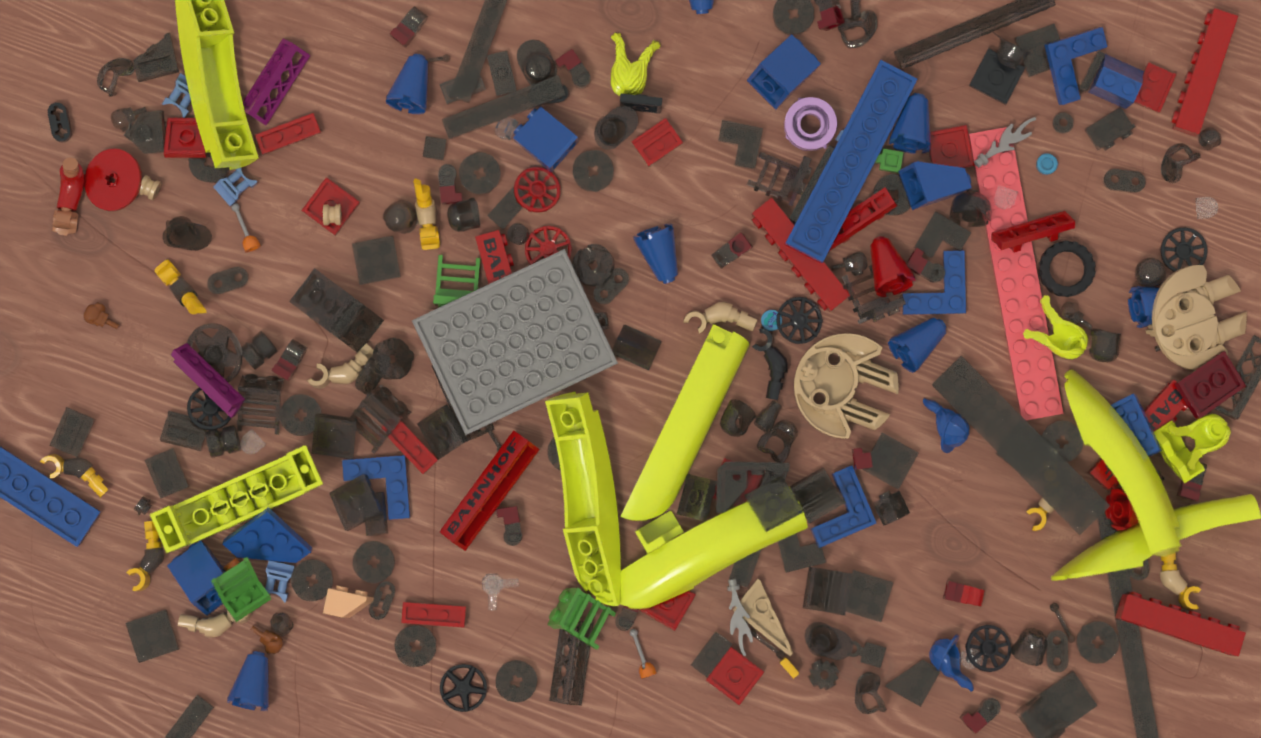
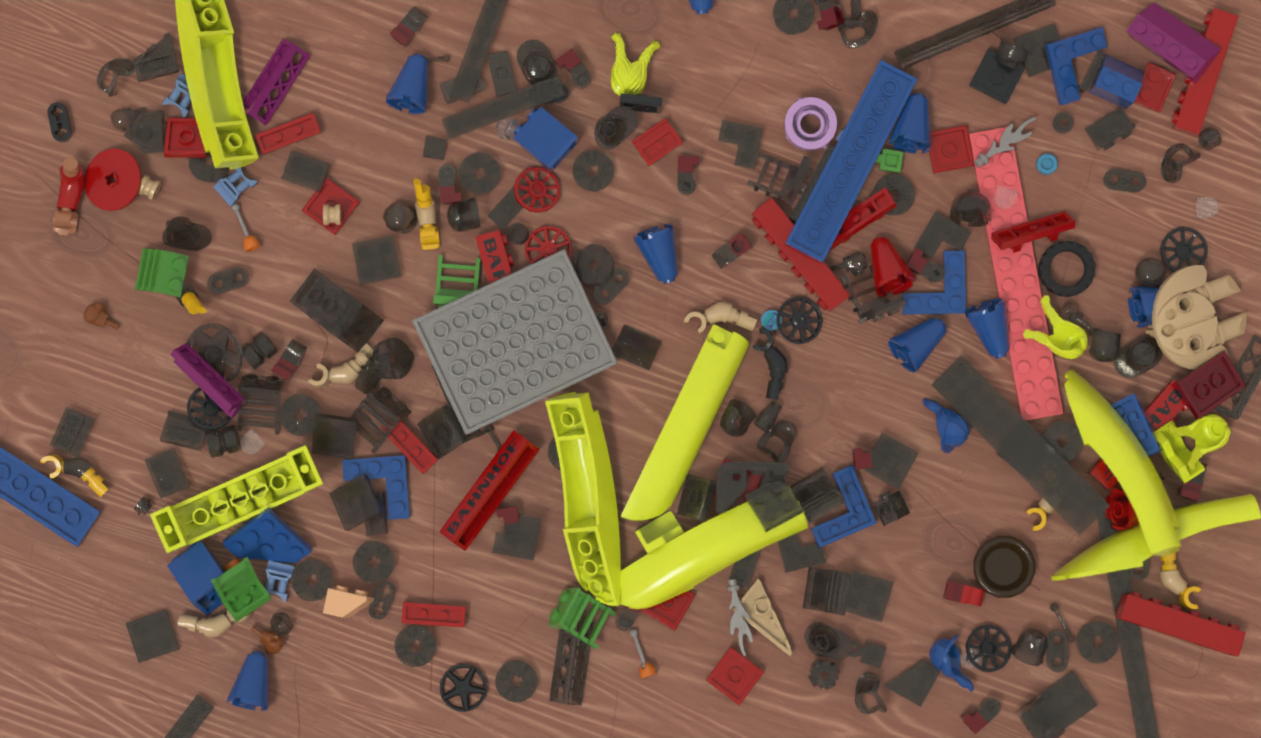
piece [126,521,165,591] -> none
clear piece [482,573,519,611] -> none
clear smoke plate [691,631,732,678] -> none
blue slope [746,34,821,110] -> none
clear smoke hinge [750,629,785,659] -> none
yellow tile [779,657,799,679] -> none
tan piece [794,334,899,439] -> none
blue slope [898,161,972,210] -> none
none -> bright green plate [134,248,189,297]
none -> clear smoke plate [281,150,331,193]
none -> clear smoke panel [492,515,541,560]
none -> leg [677,156,699,196]
none -> blue cone [964,298,1010,359]
none -> dark brown piece [973,536,1035,598]
none -> clear smoke piece [1114,336,1162,378]
none -> magenta slope [1126,3,1221,83]

